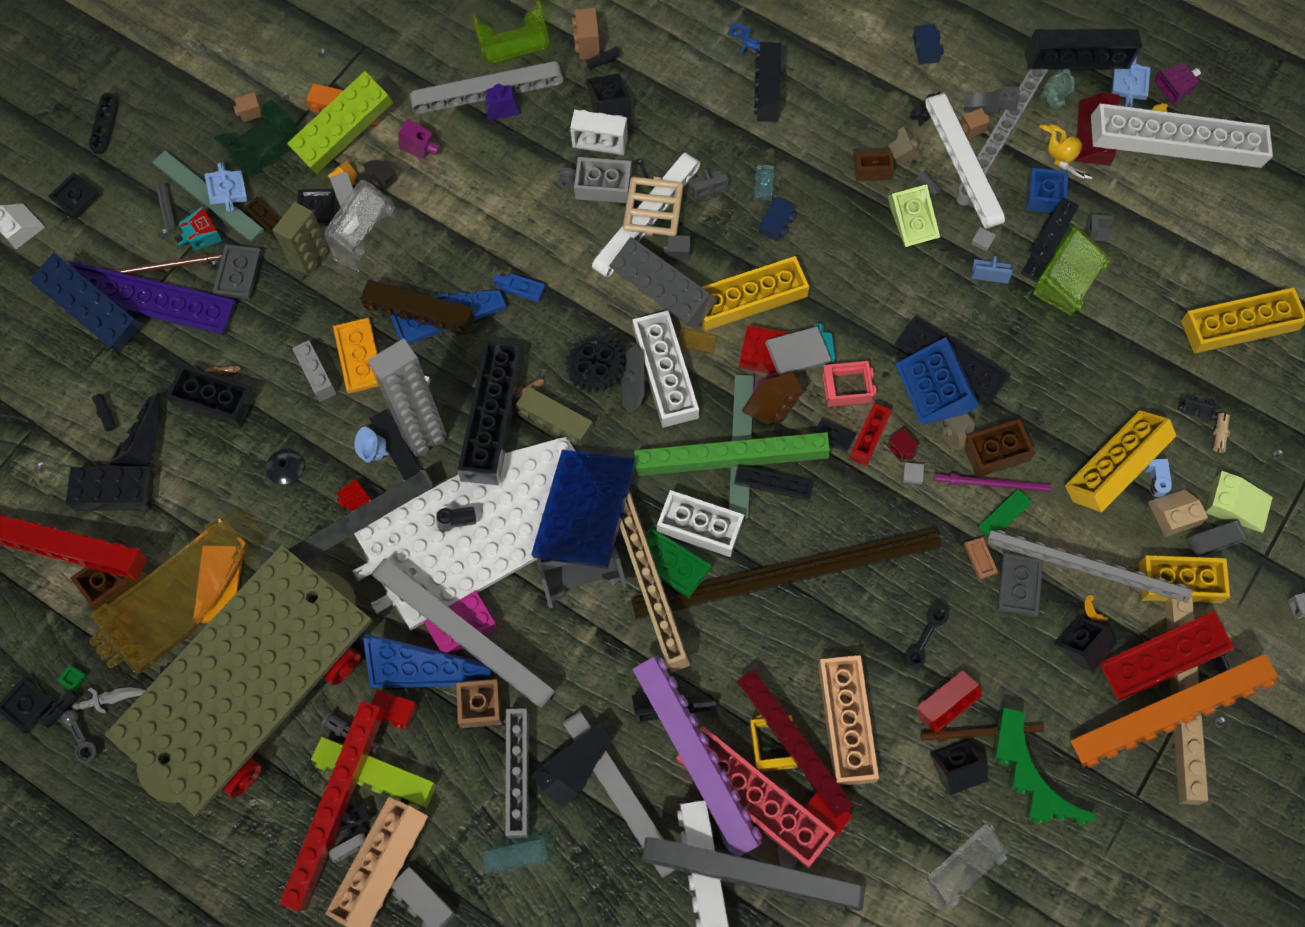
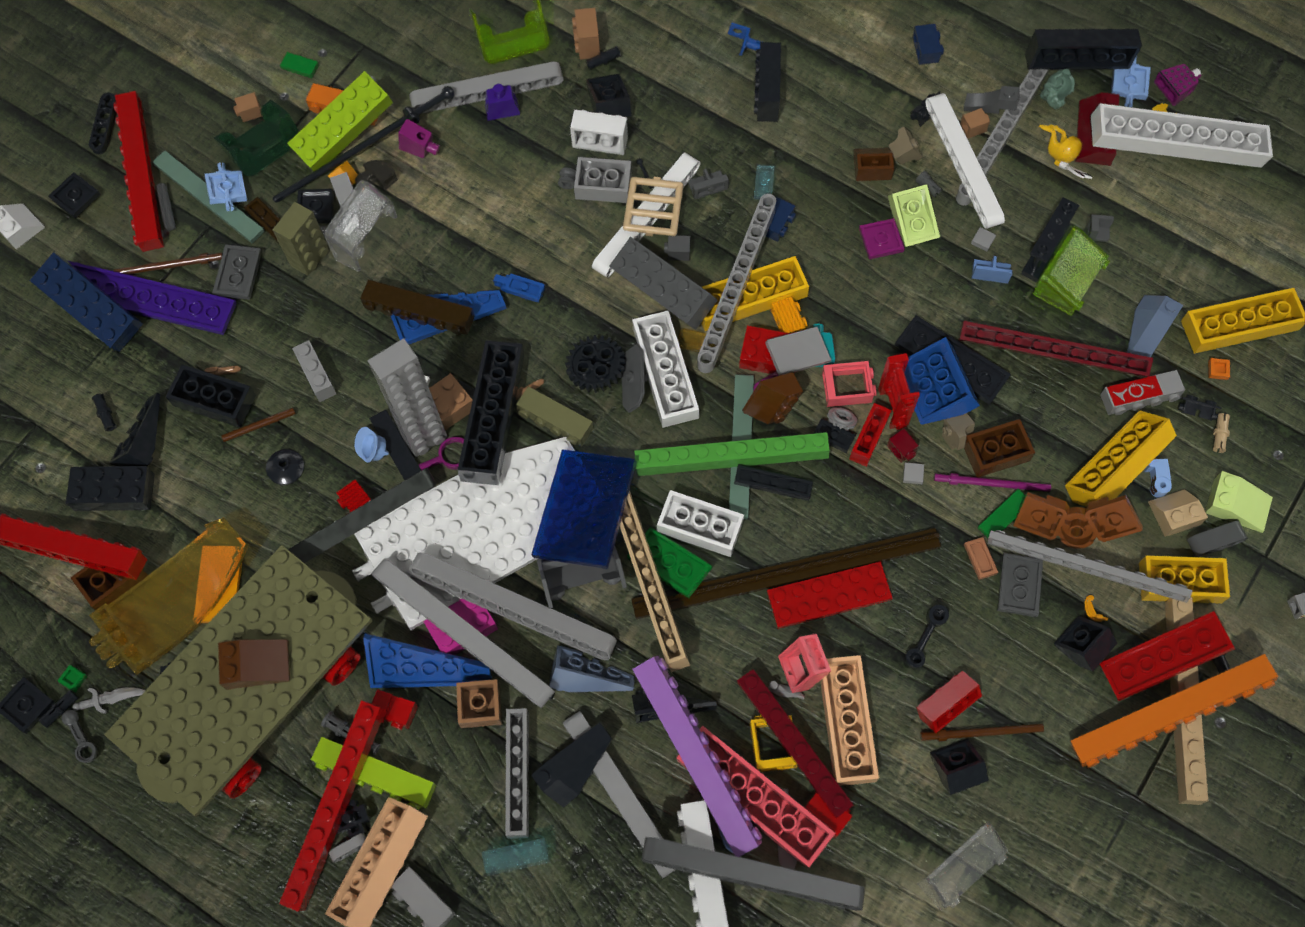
teal torso [174,207,222,250] -> none
light orange tile [333,317,379,394] -> none
black piece [436,507,476,532] -> none
green arch [992,708,1096,826] -> none
blue brick [1026,168,1068,213] -> none
none -> red brick [114,91,164,252]
none -> reddish brown slope [218,640,290,690]
none -> reddish brown bar [221,407,296,442]
none -> black bar [273,86,455,203]
none -> green tile [280,52,319,78]
none -> light grey beam [408,552,617,660]
none -> magenta piece [419,437,464,471]
none -> medium nougat brick [429,373,473,430]
none -> sand blue wedge [549,646,634,692]
none -> light grey beam [697,194,776,373]
none -> red plate [767,561,892,629]
none -> light grey bar [767,681,805,699]
none -> light orange brick [771,297,808,334]
none -> coral window [778,634,831,693]
none -> light grey gear [827,408,857,430]
none -> magenta tile [859,218,904,259]
none -> red fence [878,353,920,430]
none -> dark red brick [958,321,1153,377]
none -> dark orange plate [1013,492,1143,549]
none -> light grey brick [1100,370,1185,415]
none -> sand blue wedge [1127,295,1183,357]
none -> orange plate [1208,358,1230,380]

